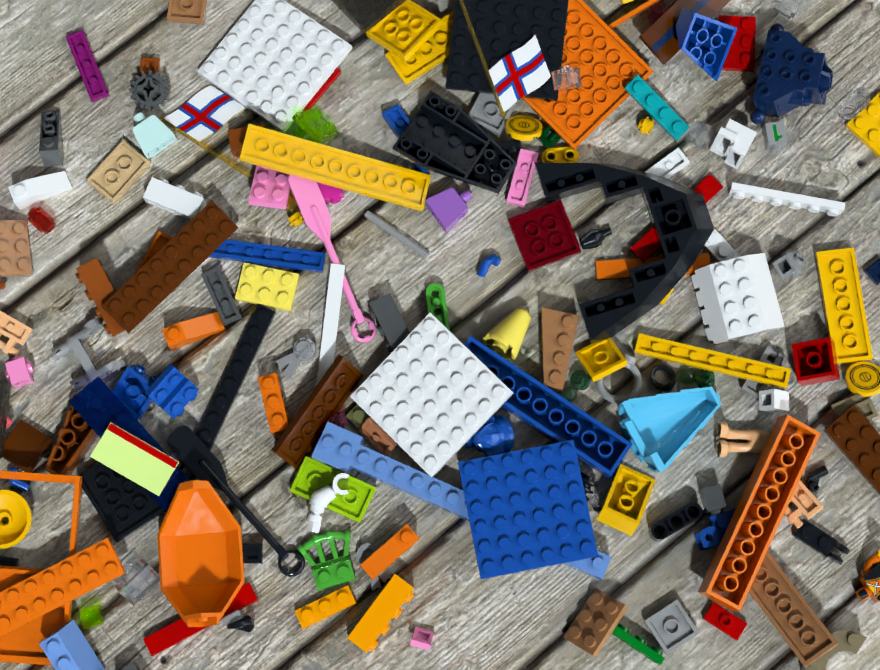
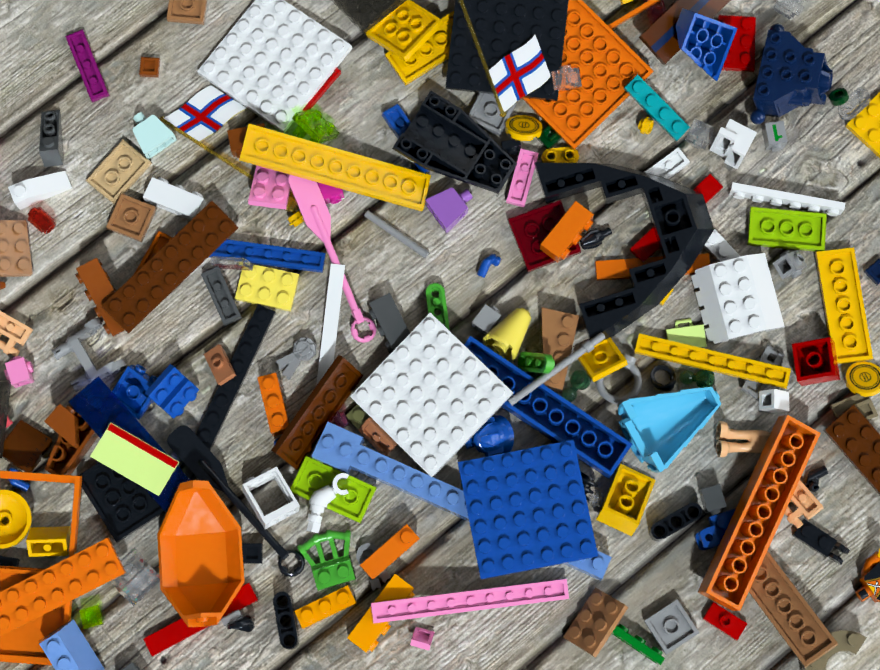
dark grey gear [129,70,171,112] -> none
orange slope [162,312,225,352] -> none
none -> yellow brick [26,526,71,557]
none -> dark orange slope [44,404,80,449]
none -> medium nougat plate [106,193,157,242]
none -> nougat plate [204,344,236,386]
none -> clear tile [210,256,253,271]
none -> white window [242,466,300,529]
none -> black beam [273,592,299,650]
none -> bright pink plate [370,579,569,623]
none -> light grey brick [472,304,501,335]
none -> light grey bar [508,332,606,406]
none -> bright green plate [518,352,555,374]
none -> orange brick [540,201,594,263]
none -> yellowish green piece [665,318,707,348]
none -> lime plate [747,207,827,252]
none -> dark green tile [829,88,849,106]

